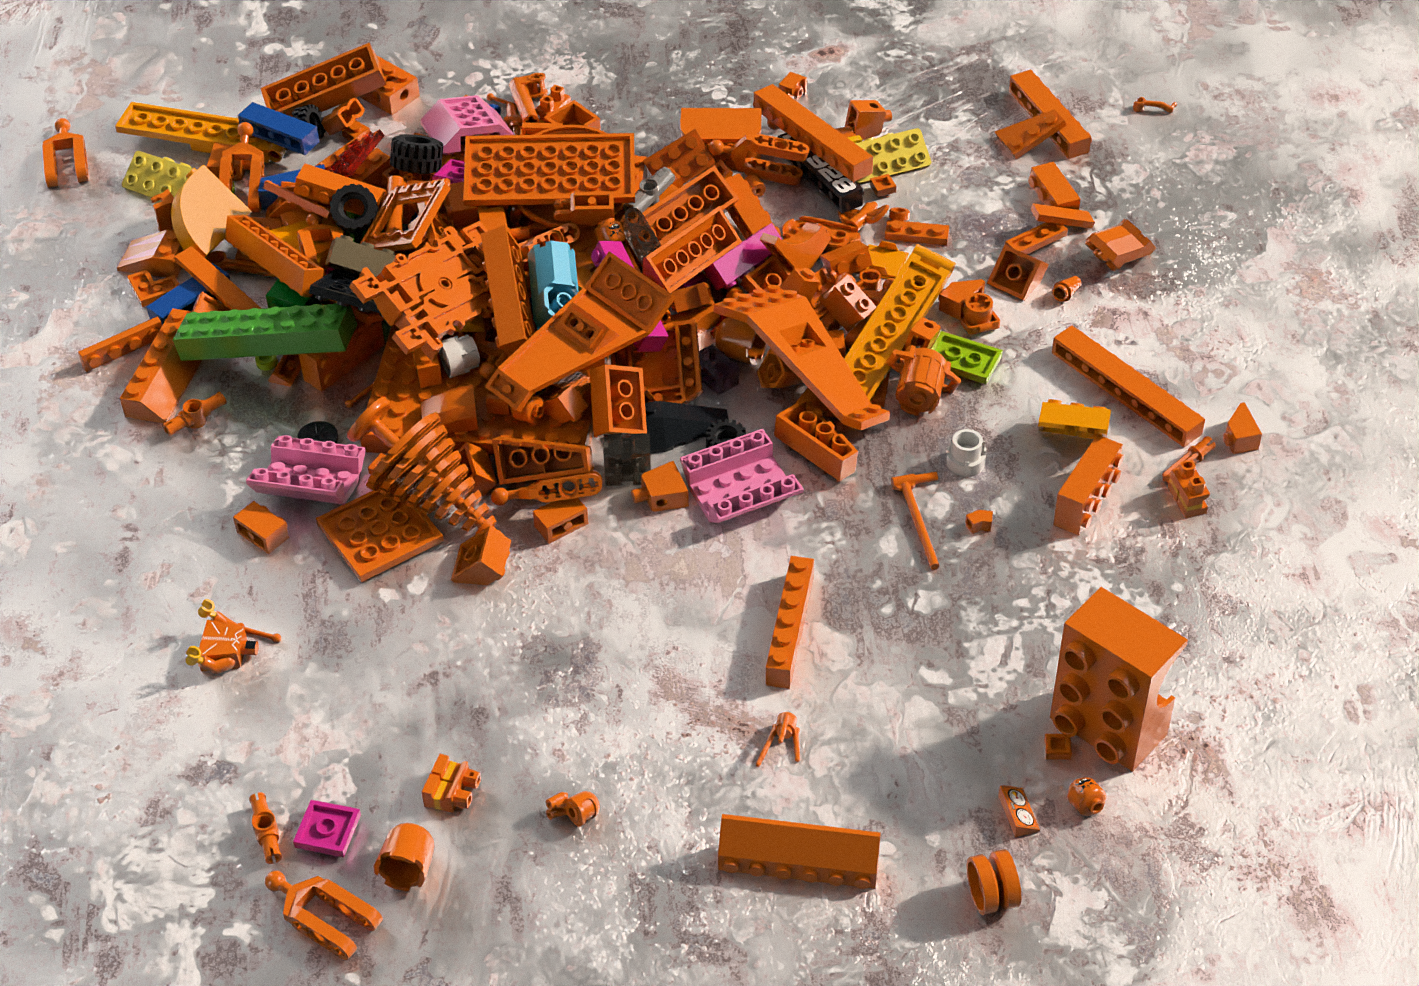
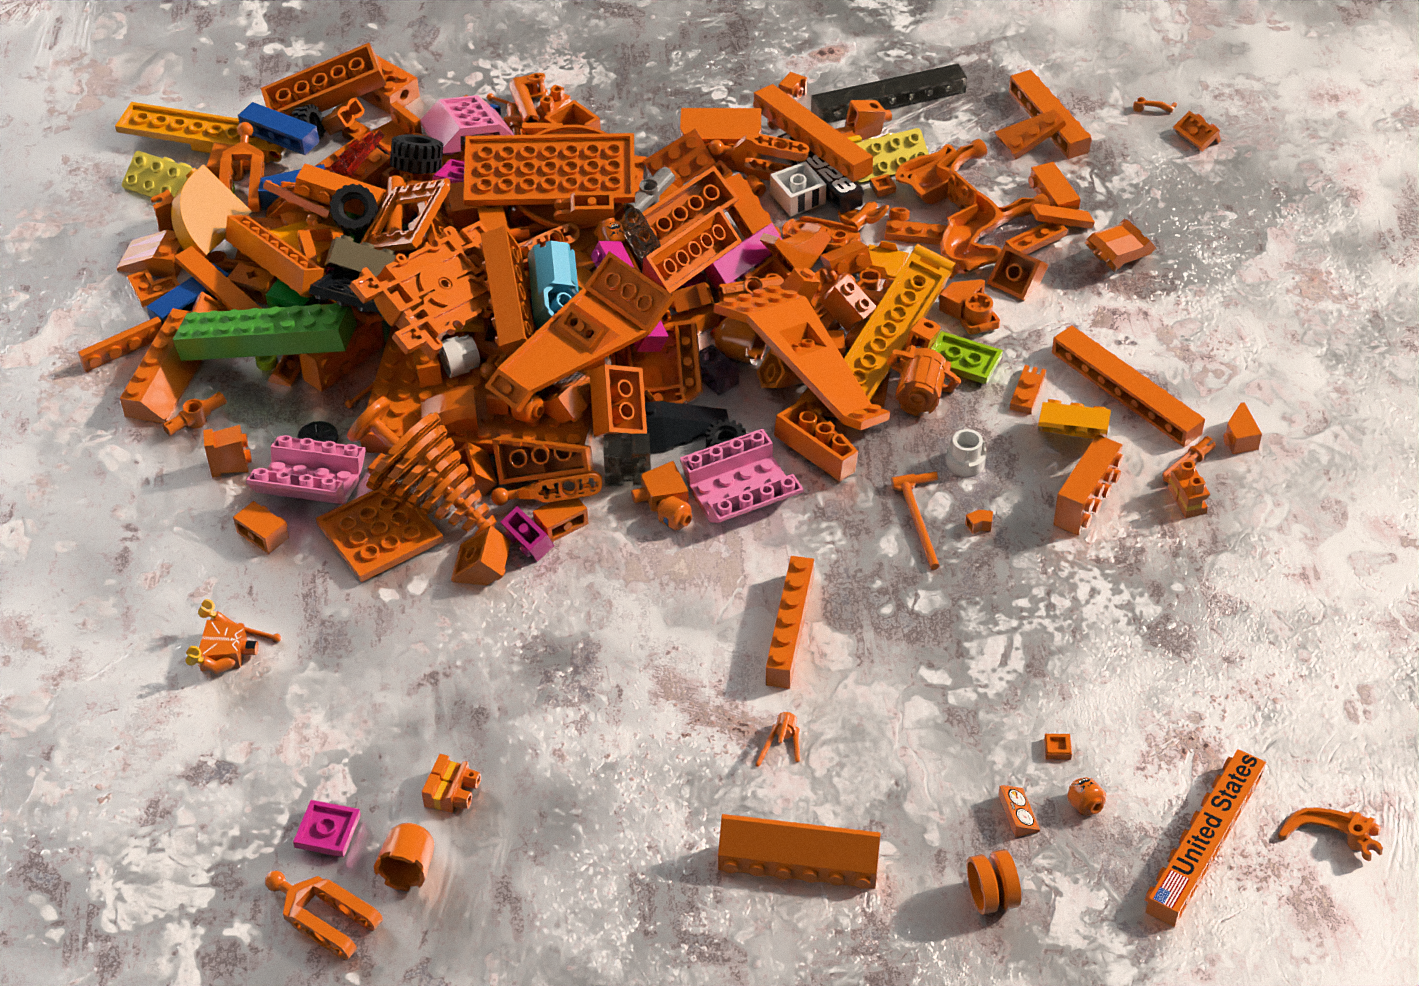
orange piece [42,118,89,188] -> none
orange pin [249,792,282,864] -> none
orange piece [545,791,600,827] -> none
orange piece [1050,587,1188,772] -> none
orange cone [1052,276,1081,301] -> none
none -> orange hips [203,425,252,478]
none -> orange brick [227,263,277,305]
none -> orange bracket [367,101,422,154]
none -> dark pink brick [500,506,555,562]
none -> orange head [657,496,692,530]
none -> orange piece [718,276,784,302]
none -> white brick [770,161,826,217]
none -> clear smoke brick [811,64,967,123]
none -> orange animal [895,139,1051,280]
none -> orange hinge [1010,365,1047,414]
none -> orange brick [1144,749,1266,927]
none -> orange bracket [1173,111,1221,152]
none -> orange piece [1278,807,1383,862]

